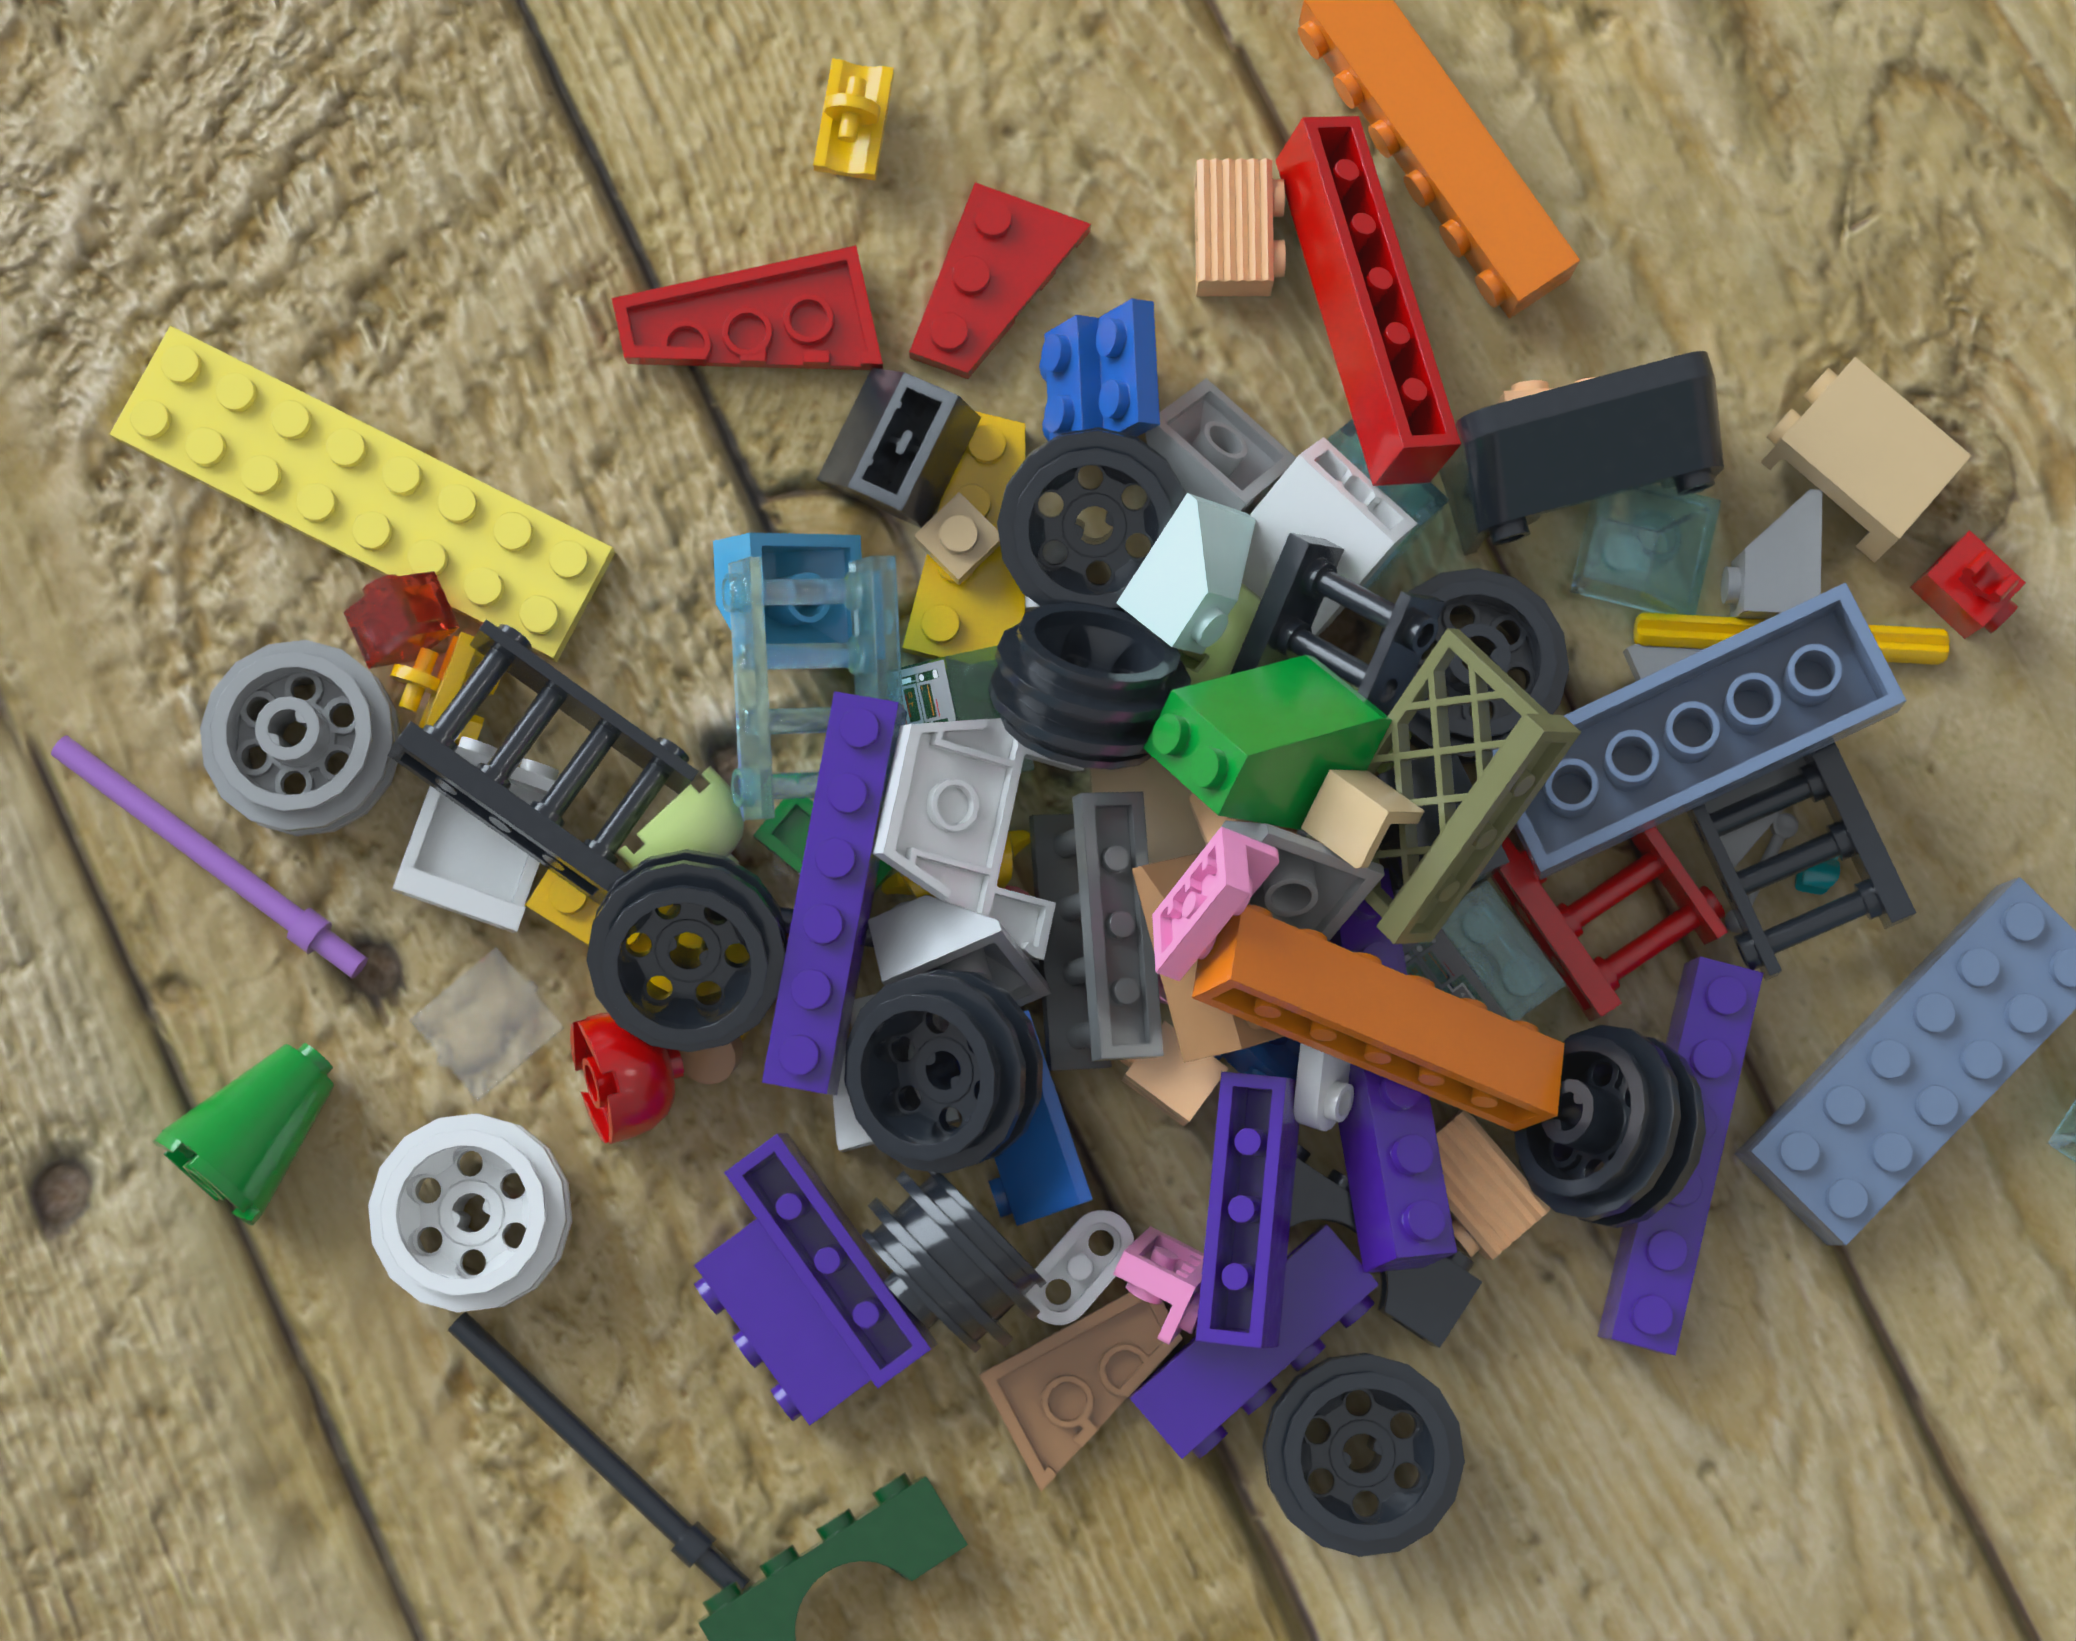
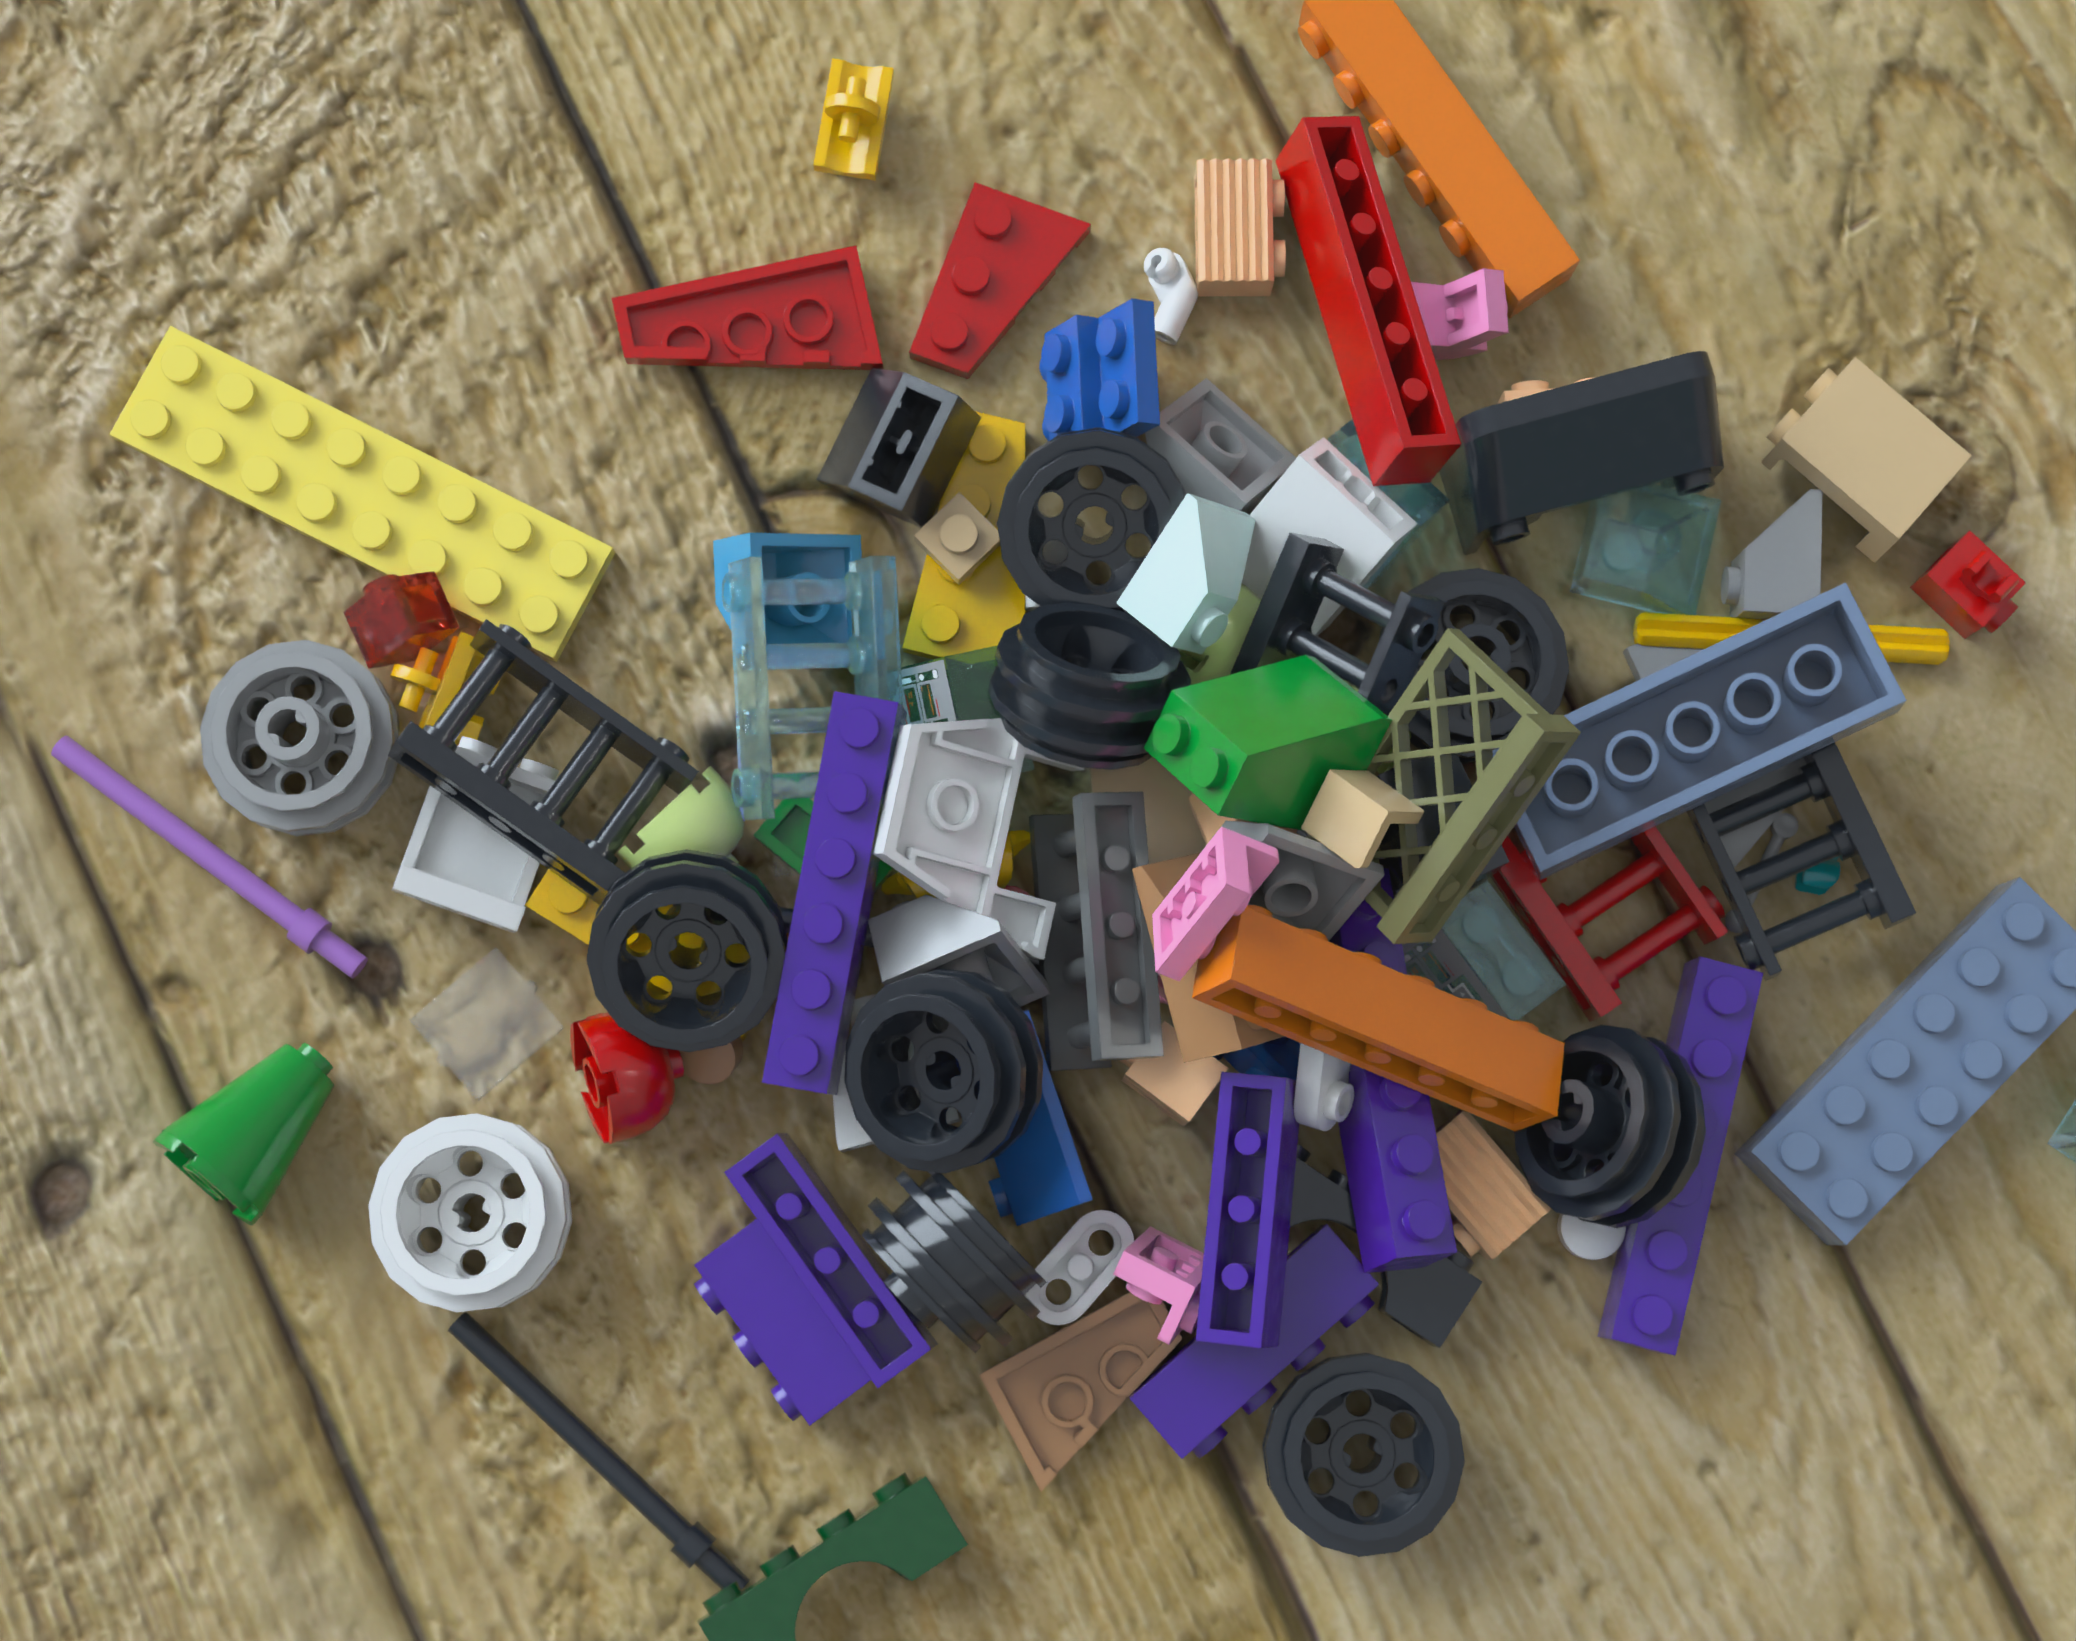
none -> white arm [1144,248,1198,345]
none -> bright pink brick [1411,268,1509,360]
none -> white tile [1557,1214,1626,1260]

